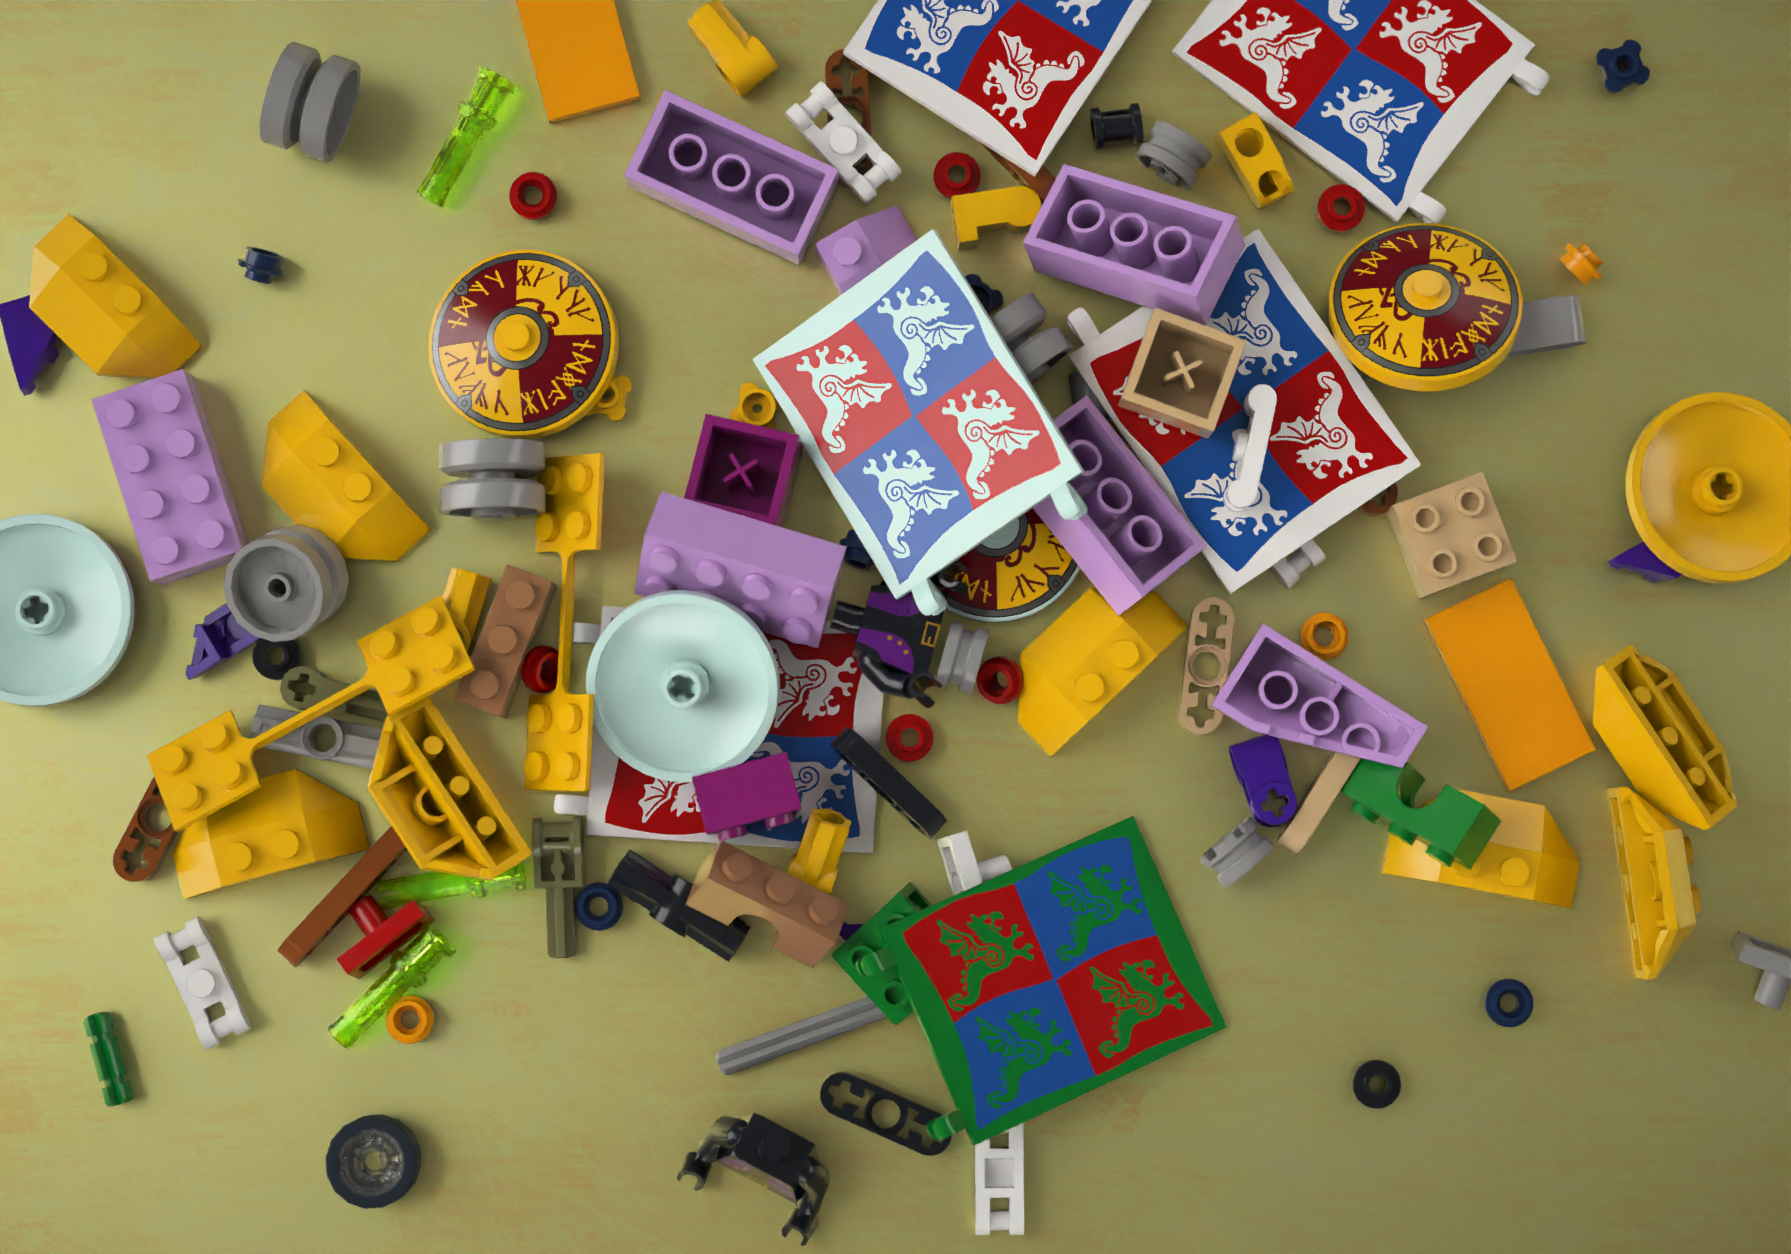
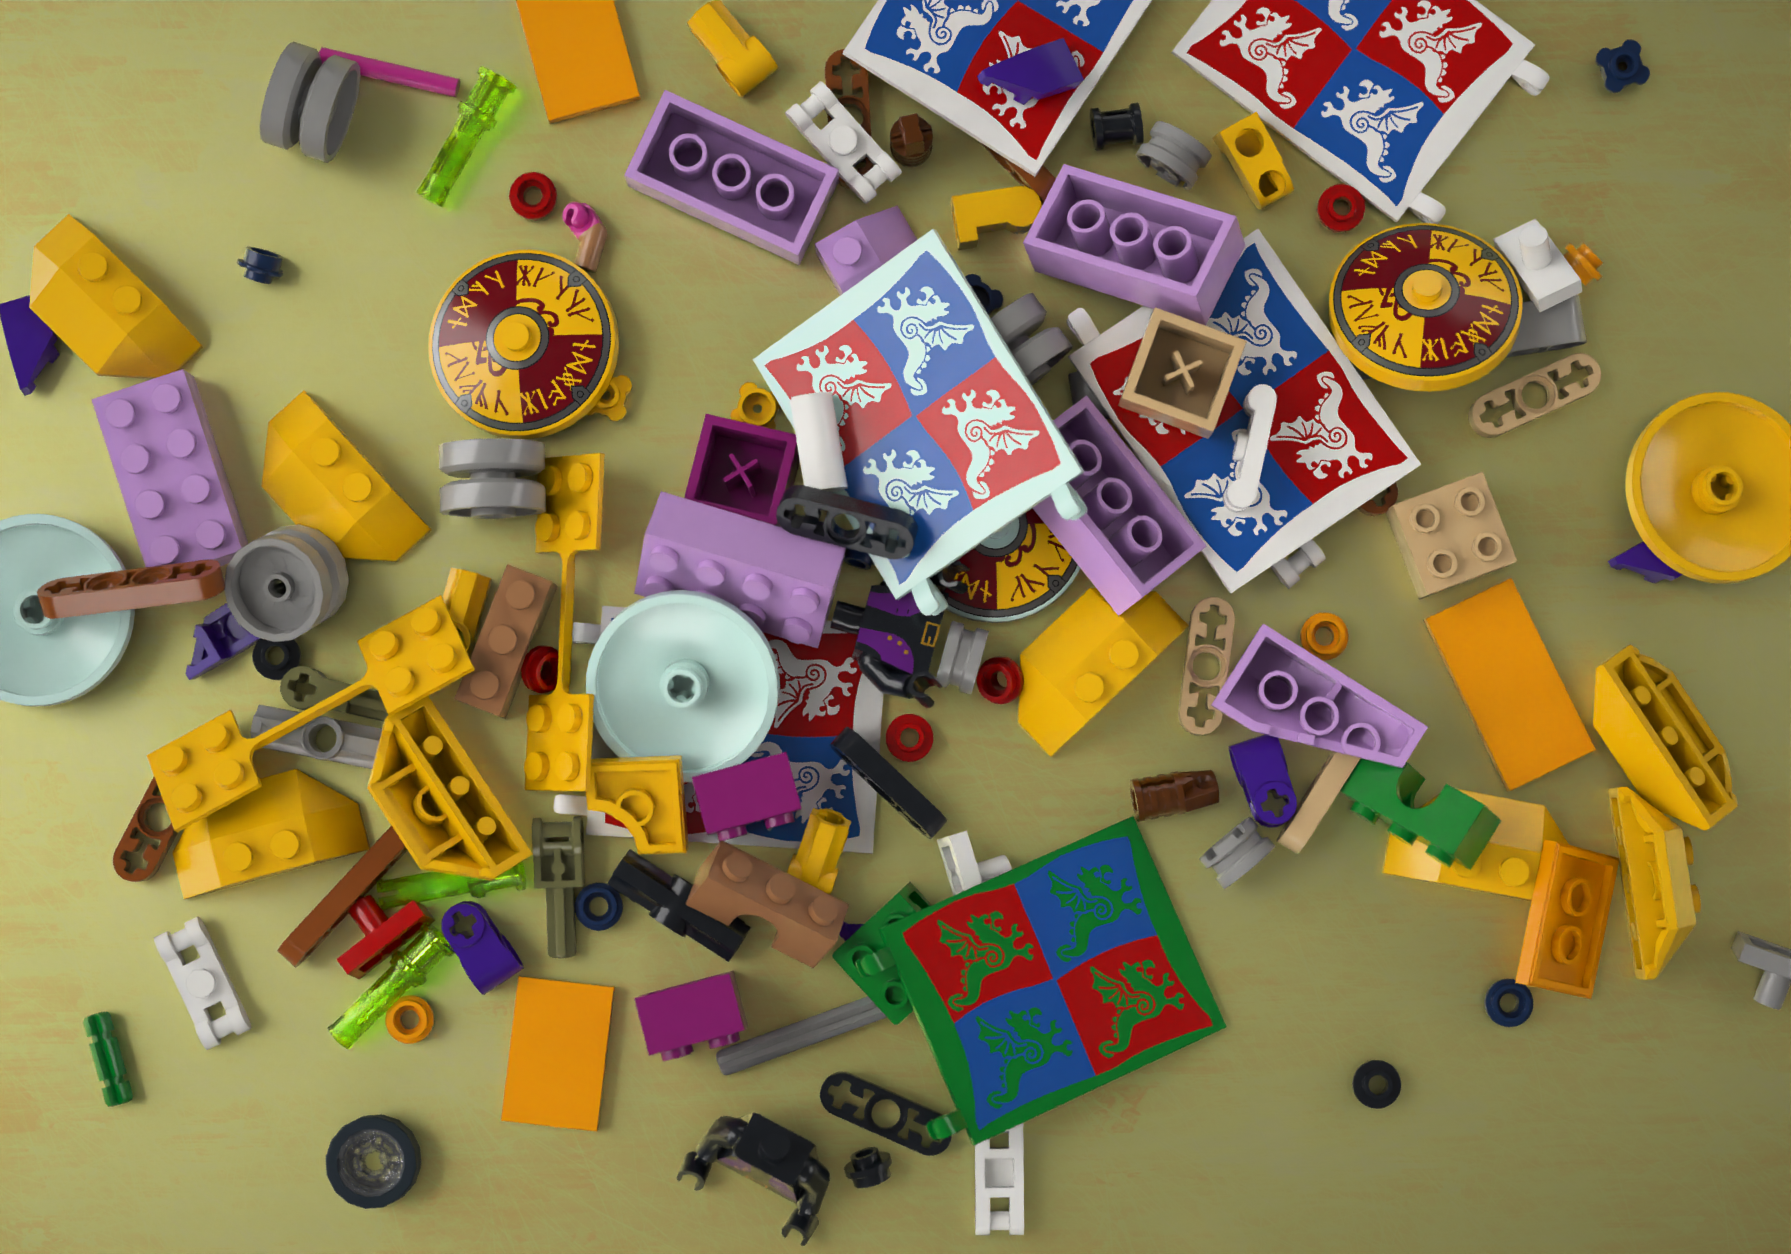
red plate [933,152,981,199] -> none
none -> dark orange beam [37,560,226,619]
none -> dark pink bar [319,47,460,97]
none -> dark purple piece [441,901,524,995]
none -> light orange tile [501,976,615,1132]
none -> arm [562,202,607,273]
none -> yellow tile [586,755,689,854]
none -> magenta brick [634,970,748,1061]
none -> black beam [776,485,918,559]
none -> white brick [790,392,848,492]
none -> black plate [844,1147,892,1188]
none -> reddish brown hinge [890,113,933,167]
none -> dark purple slope [977,38,1084,105]
none -> reddish brown hinge [1130,770,1219,822]
none -> tan beam [1468,353,1601,438]
none -> white tile [1493,219,1583,312]
none -> light orange tile [1515,840,1619,999]

